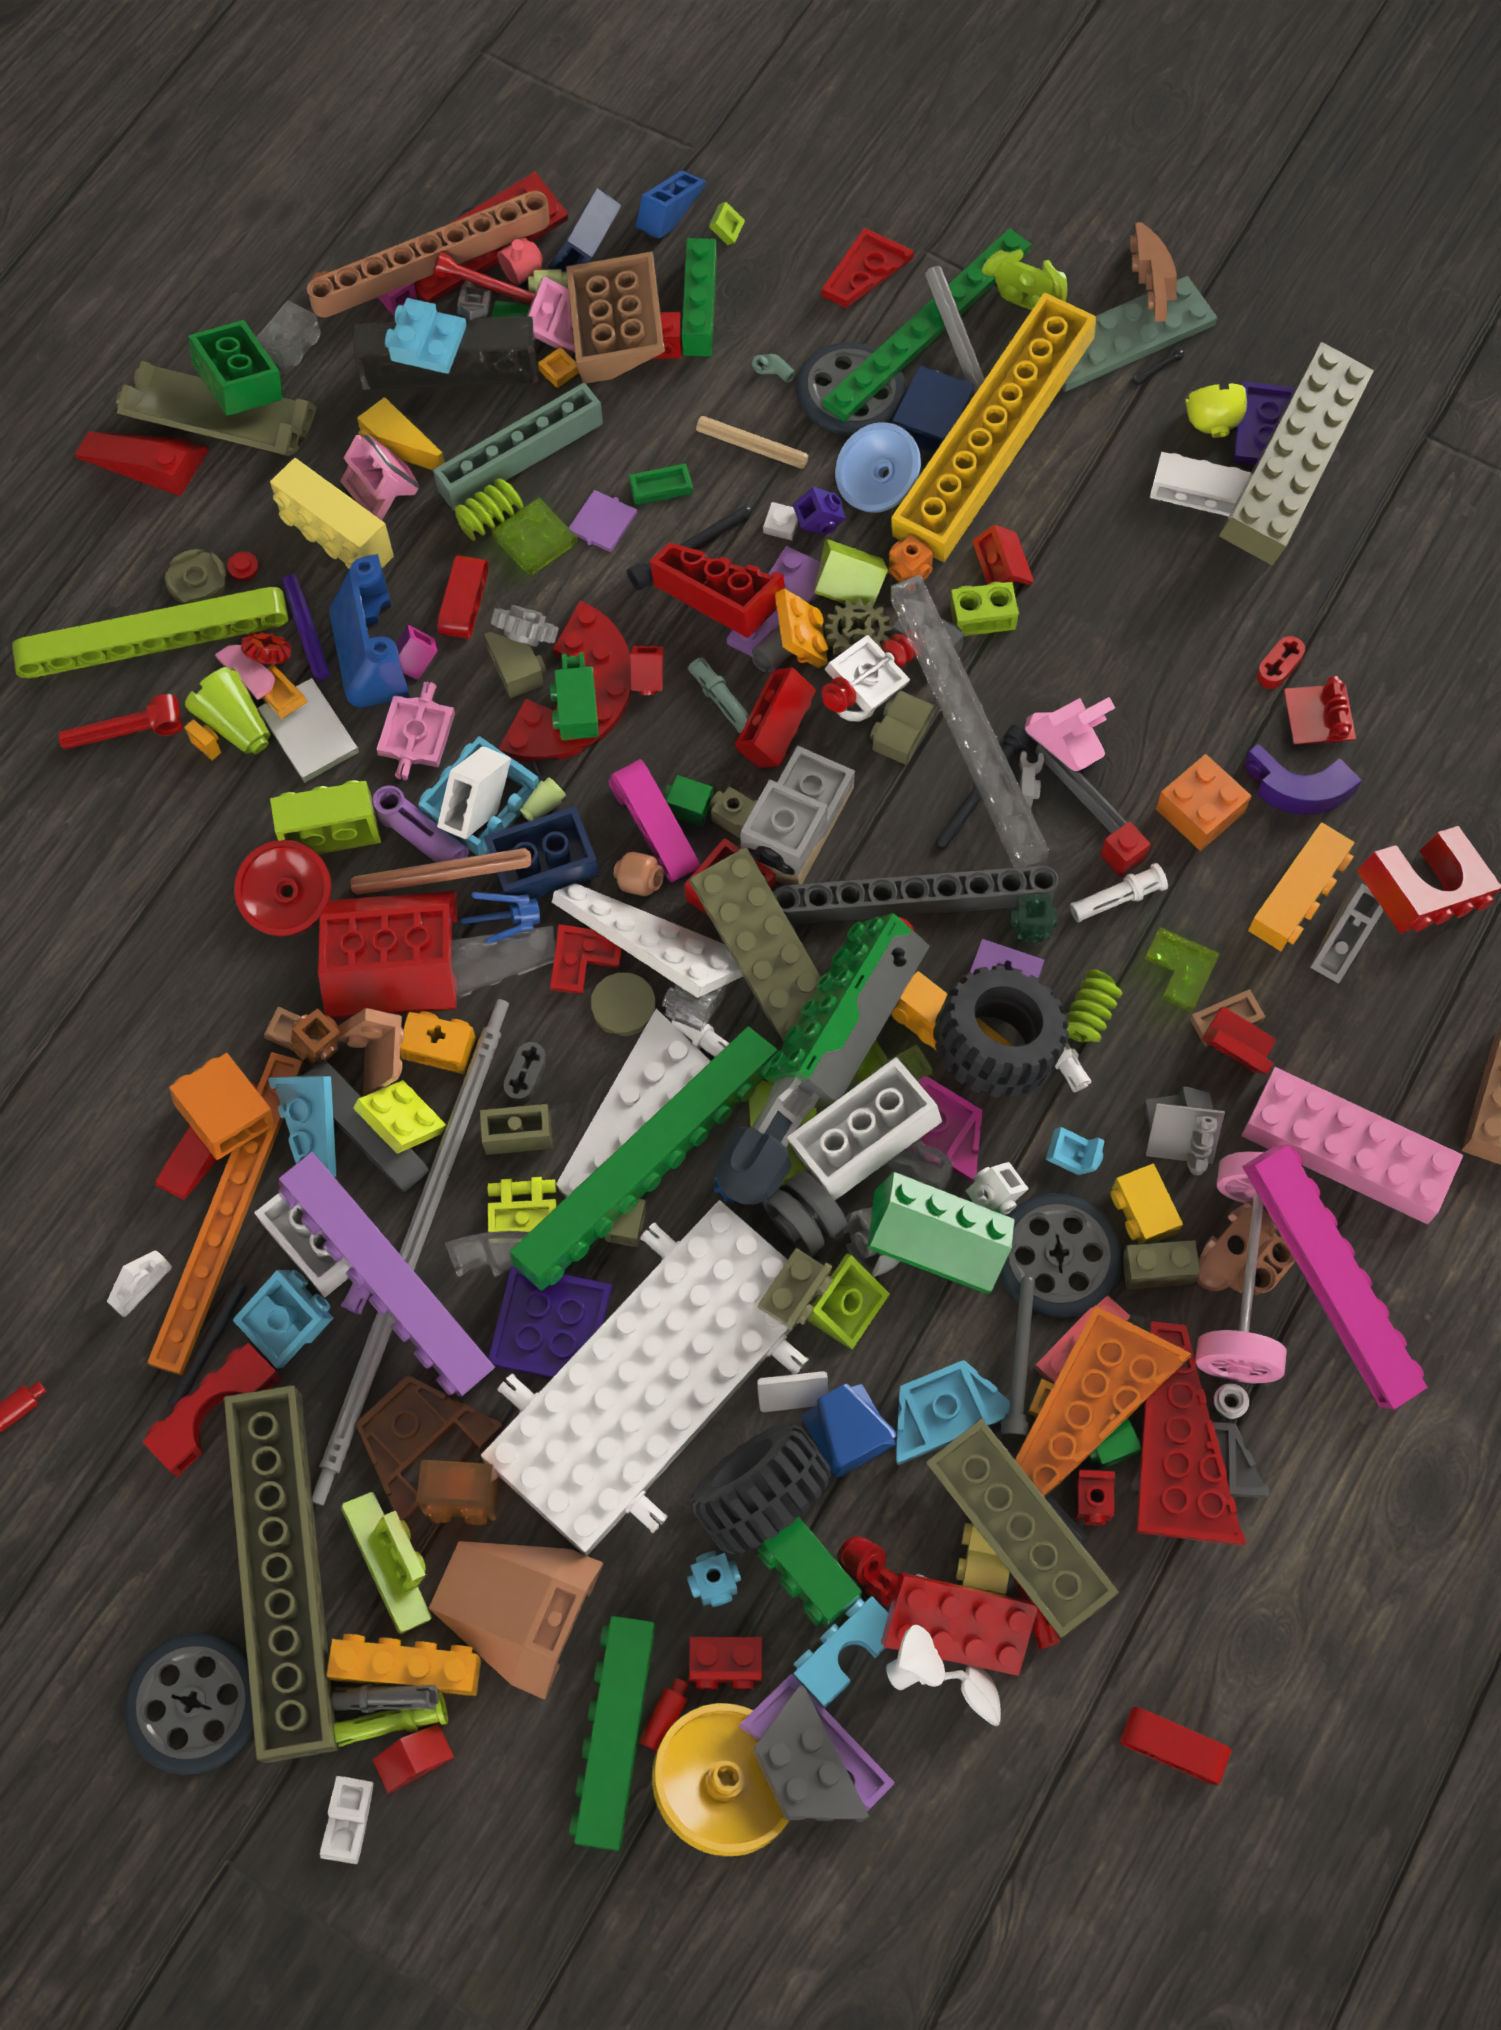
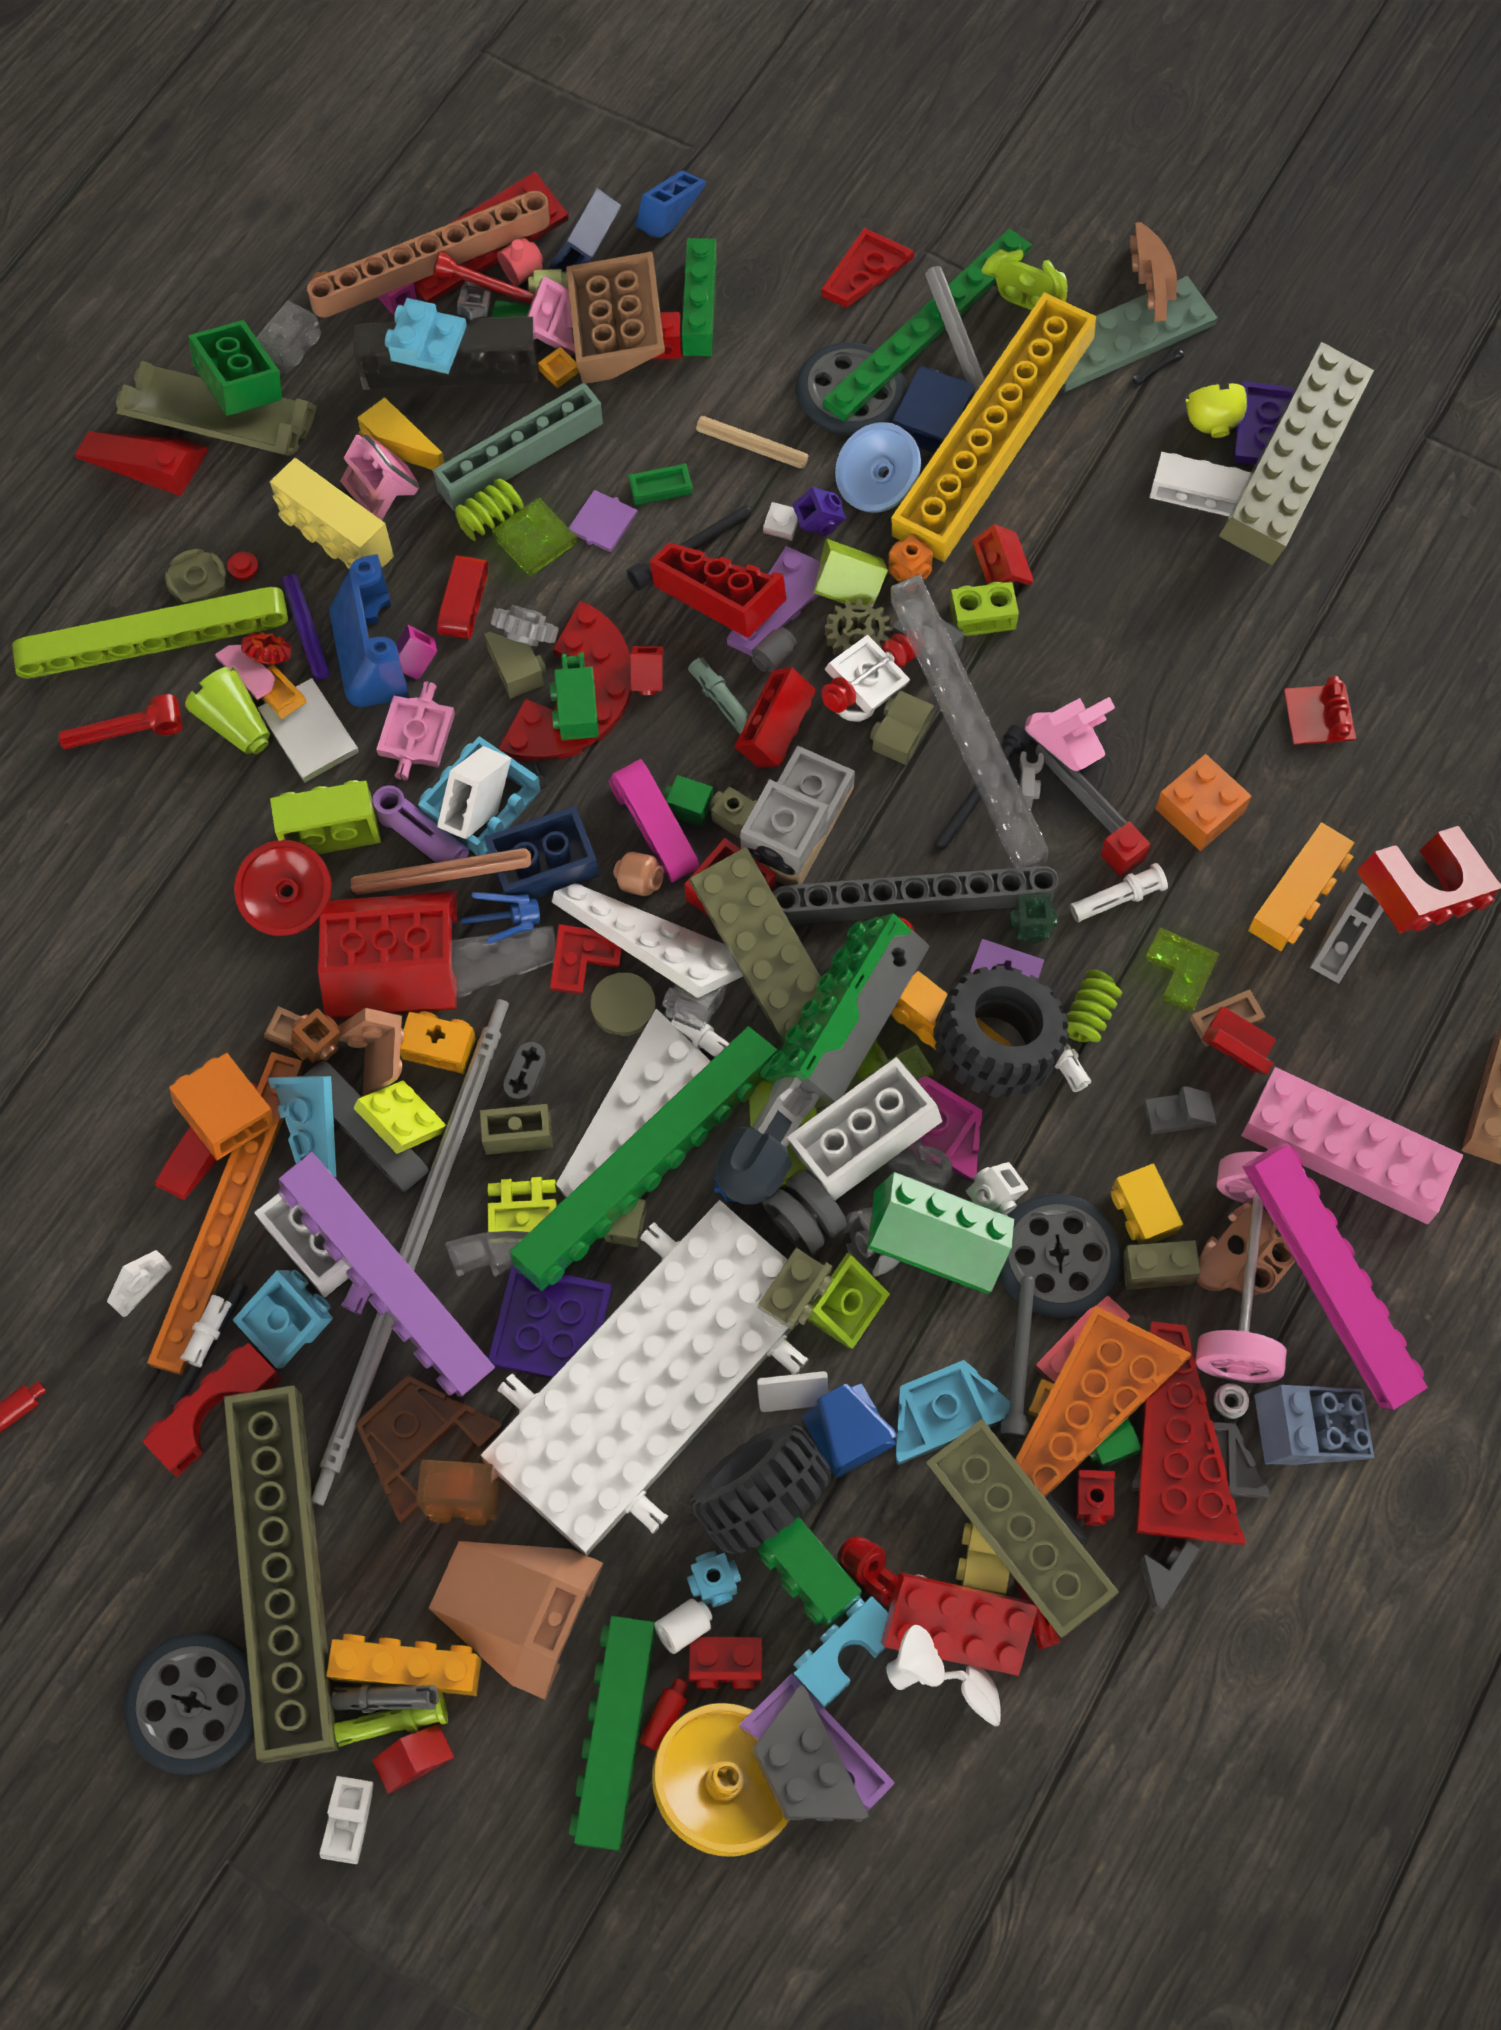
light orange plate [184,719,221,760] -> none
lime bracket [341,1492,431,1634] -> none
yellowish green cone [519,777,566,821] -> none
lime plate [708,202,745,245] -> none
sand green arm [752,354,796,383] -> none
light orange plate [775,588,828,668] -> none
medium azure bracket [1046,1127,1105,1175] -> none
red beam [1119,1706,1232,1786] -> none
light grey hinge [1146,1103,1225,1175] -> none
dark purple arch [1244,744,1362,815] -> none
red beam [1257,636,1305,689] -> none
none -> white pin [180,1295,232,1367]
none -> white brick [654,1599,712,1654]
none -> dark grey slope [1140,1541,1200,1614]
none -> sand blue slope [1254,1385,1374,1465]

